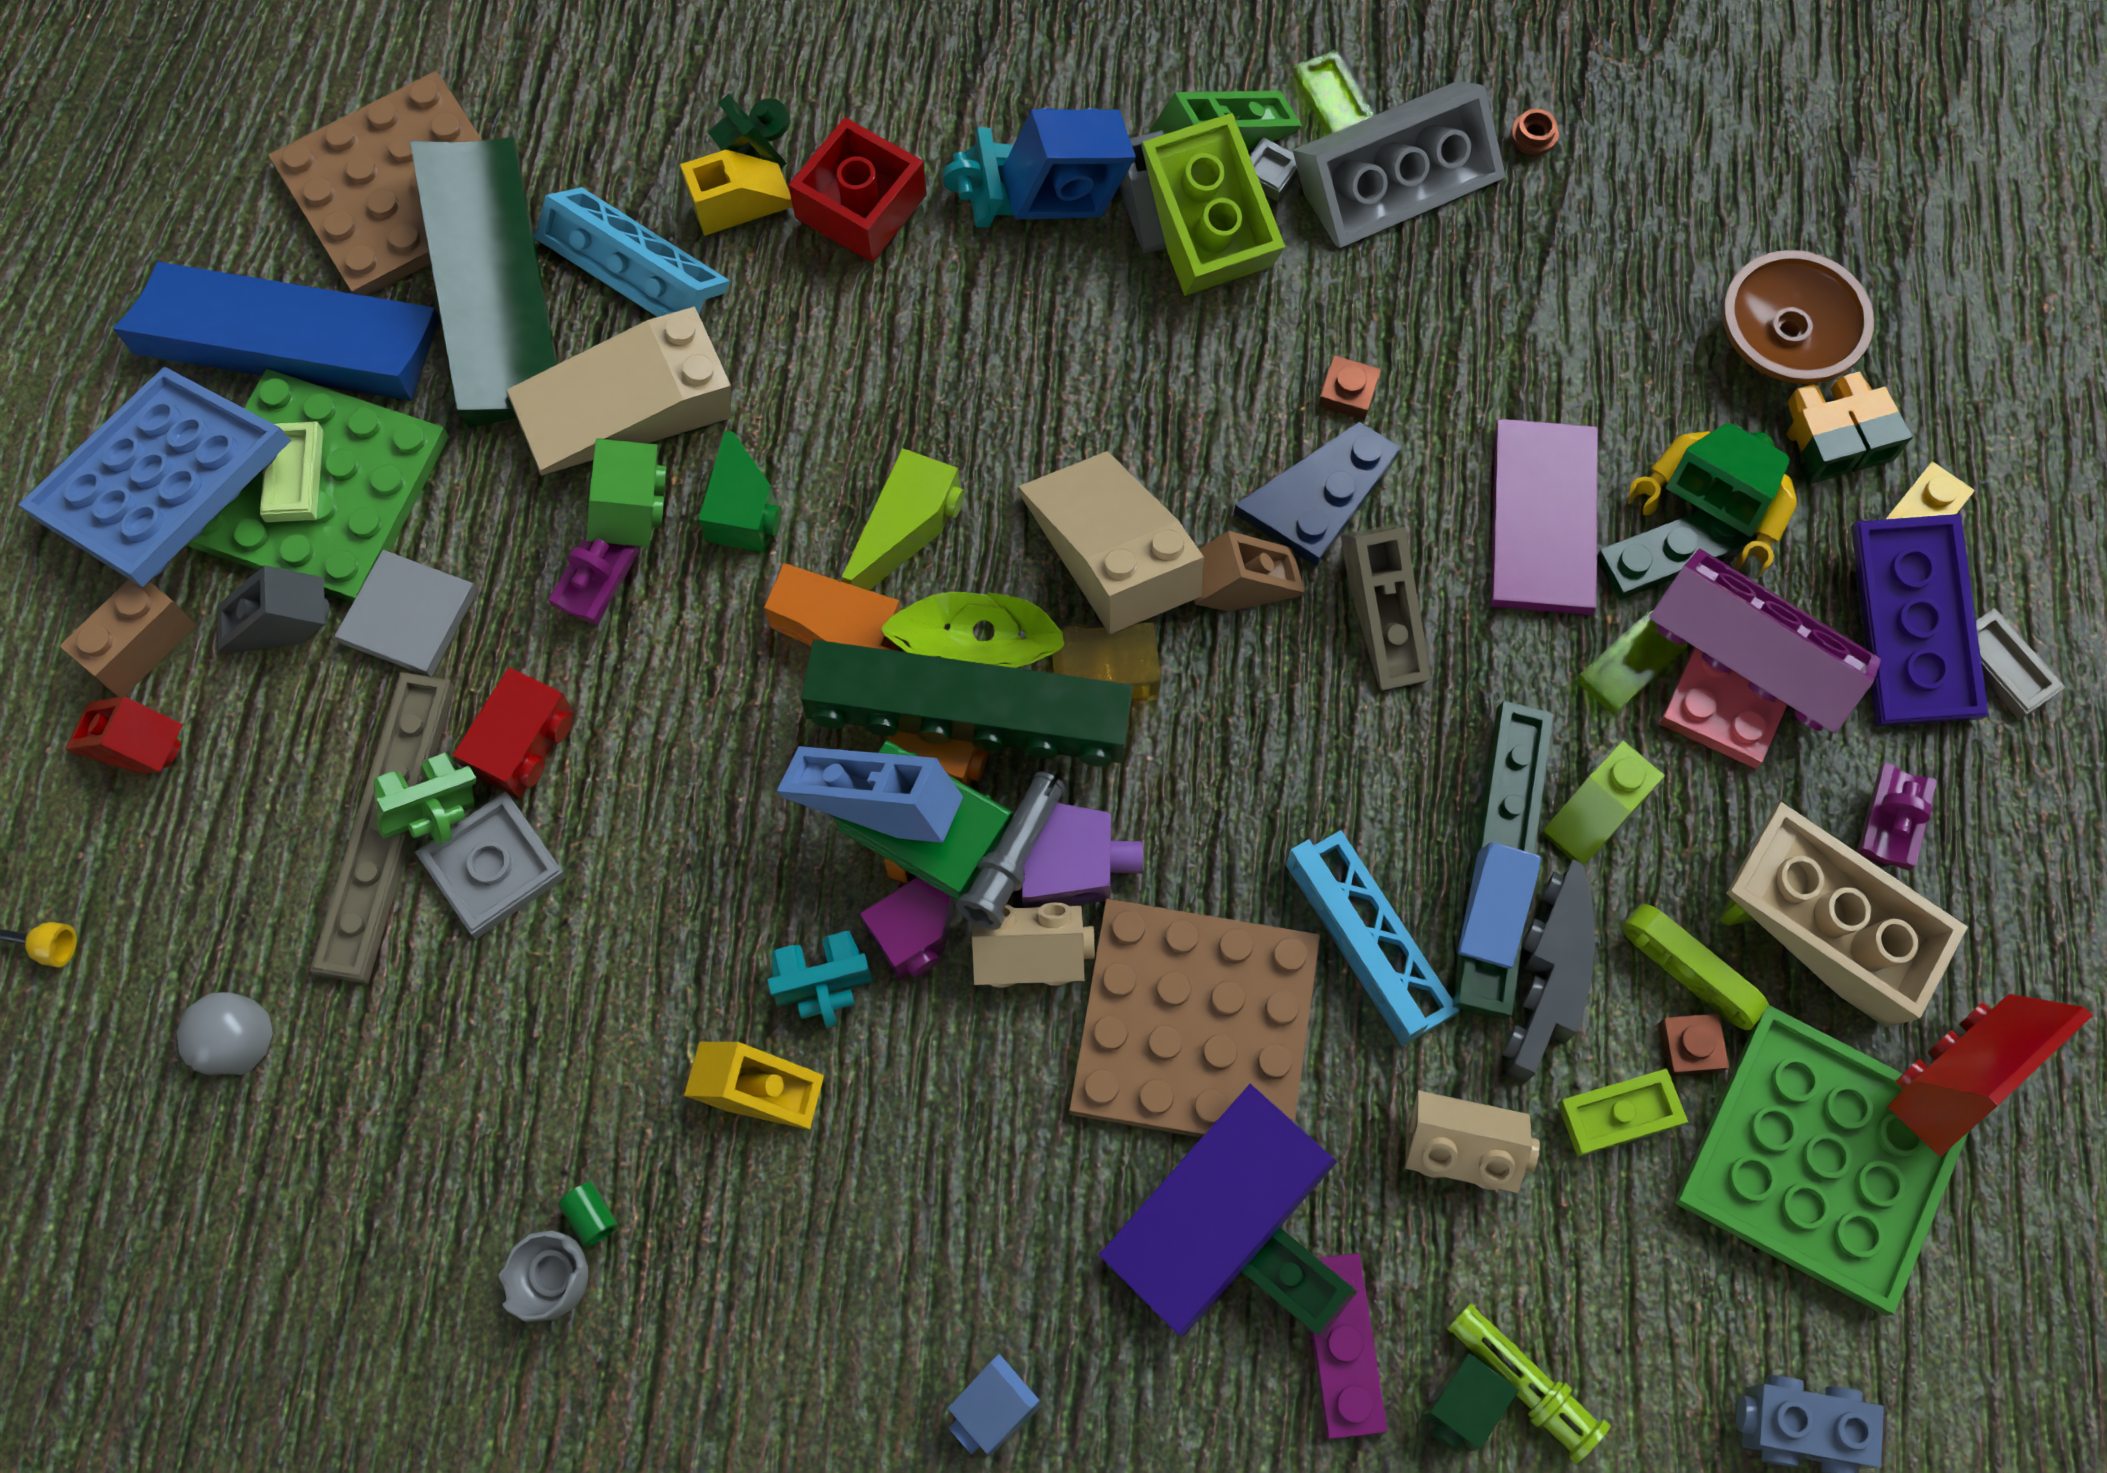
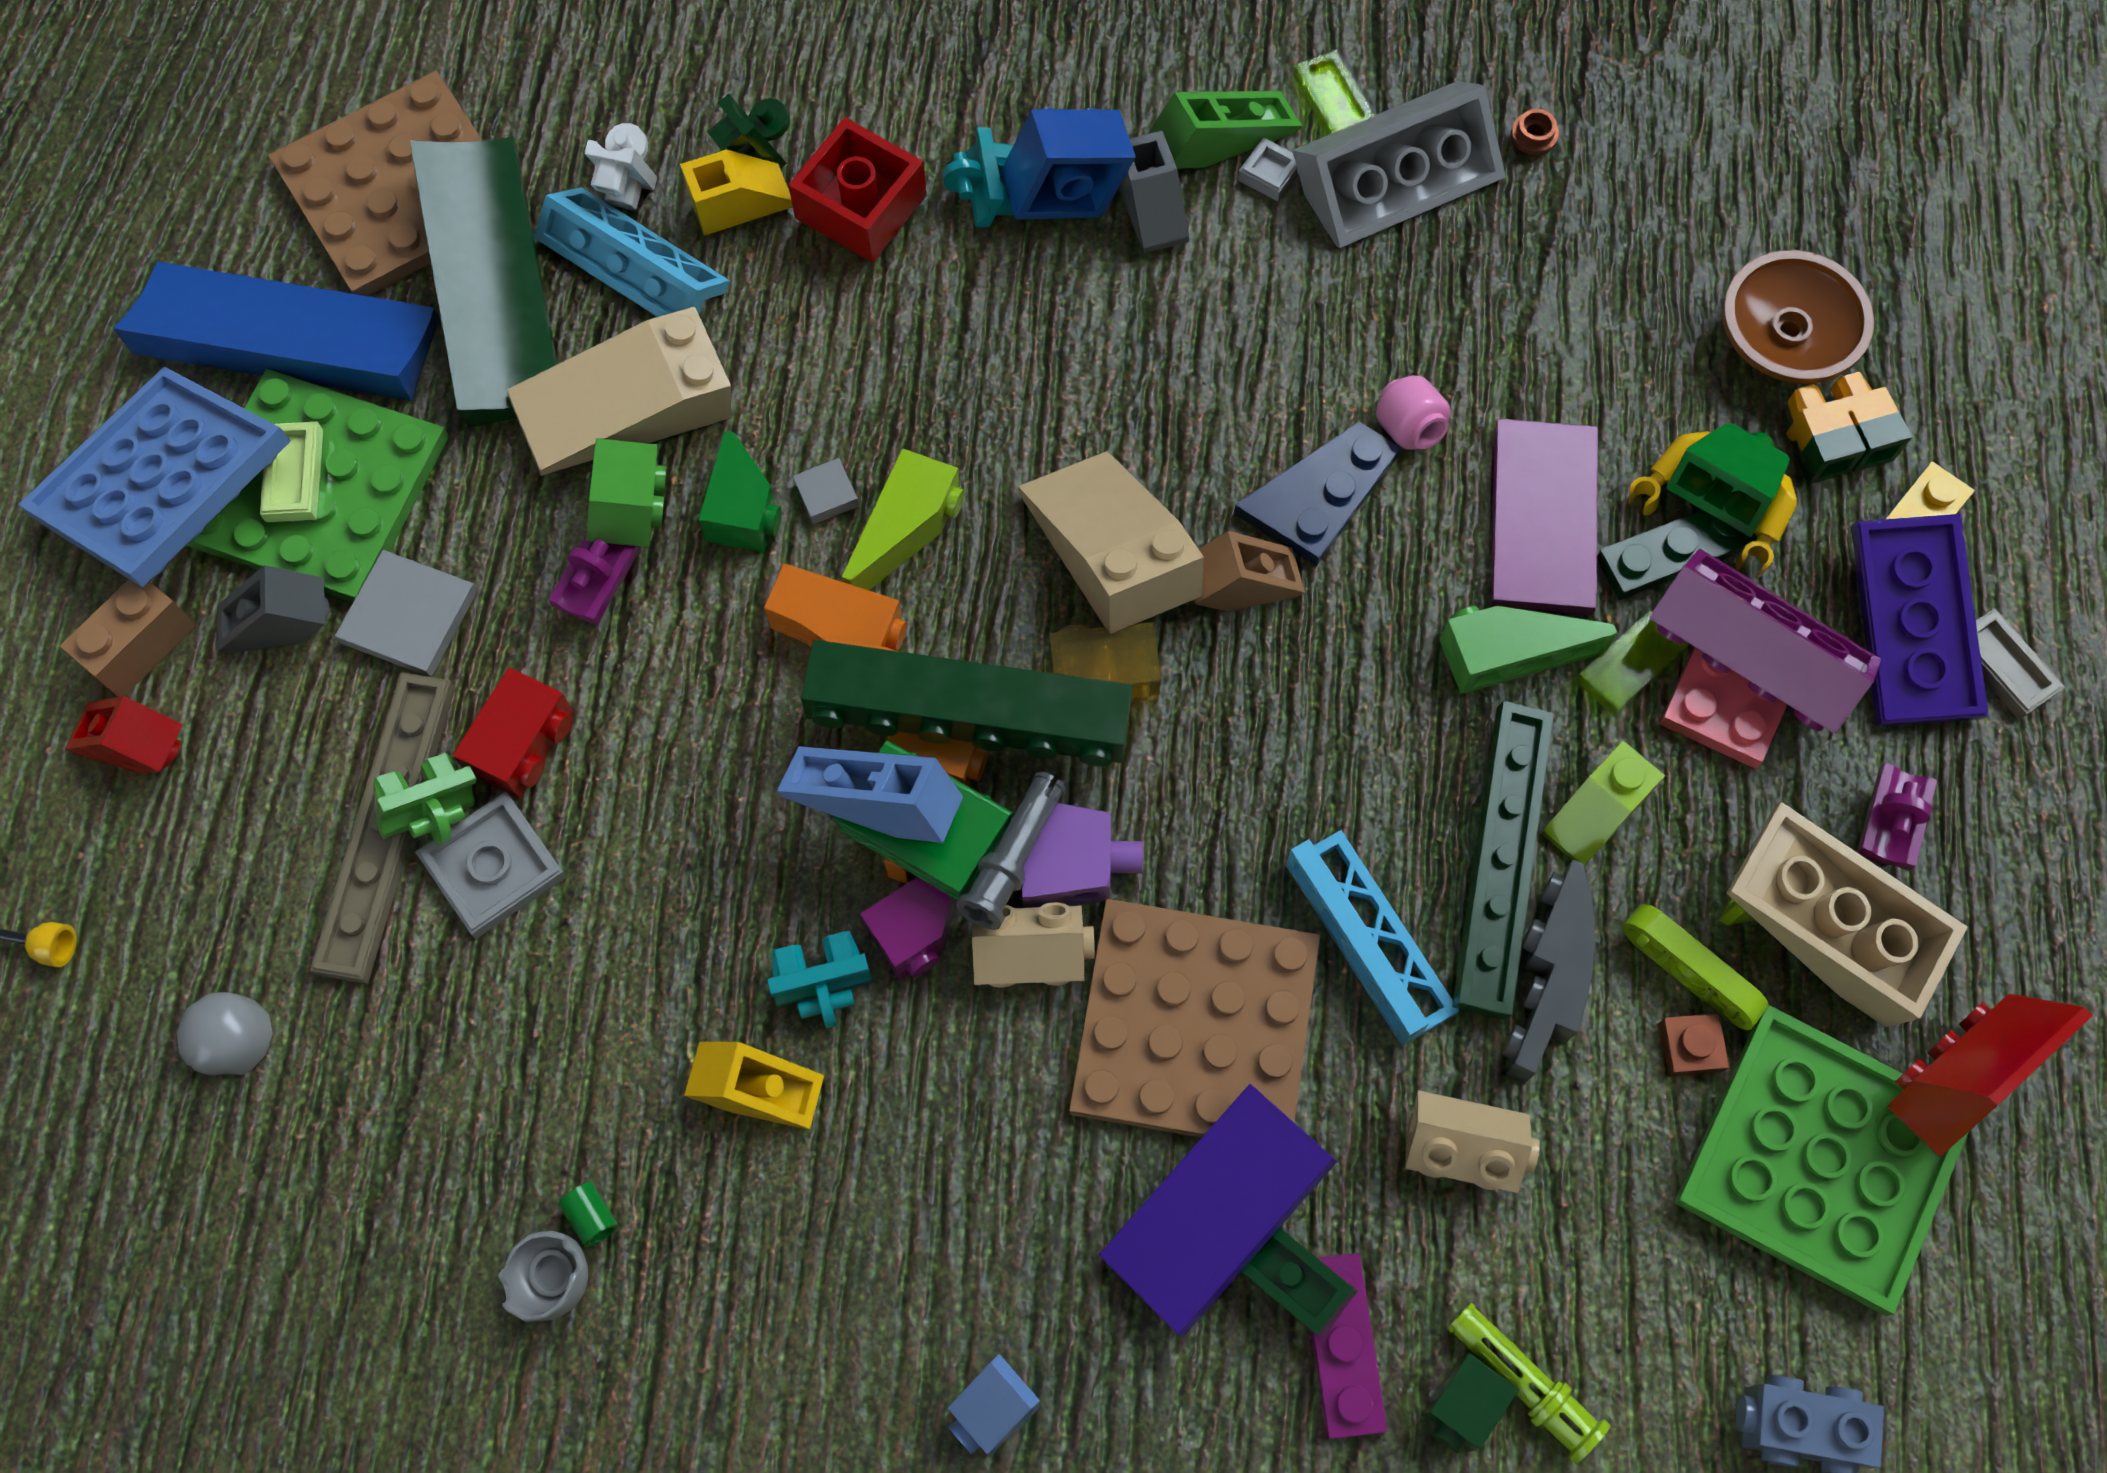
lime piece [881,592,1064,668] -> none
lime slope [1141,113,1285,296] -> none
plate [1318,355,1381,420] -> none
dark tan slope [1340,525,1432,690] -> none
medium blue slope [1458,842,1541,969] -> none
lime plate [1558,1068,1688,1157] -> none
none -> white hips [585,123,657,210]
none -> light grey tile [793,458,859,524]
none -> bright pink head [1376,375,1451,450]
none -> bright green slope [1439,606,1617,694]

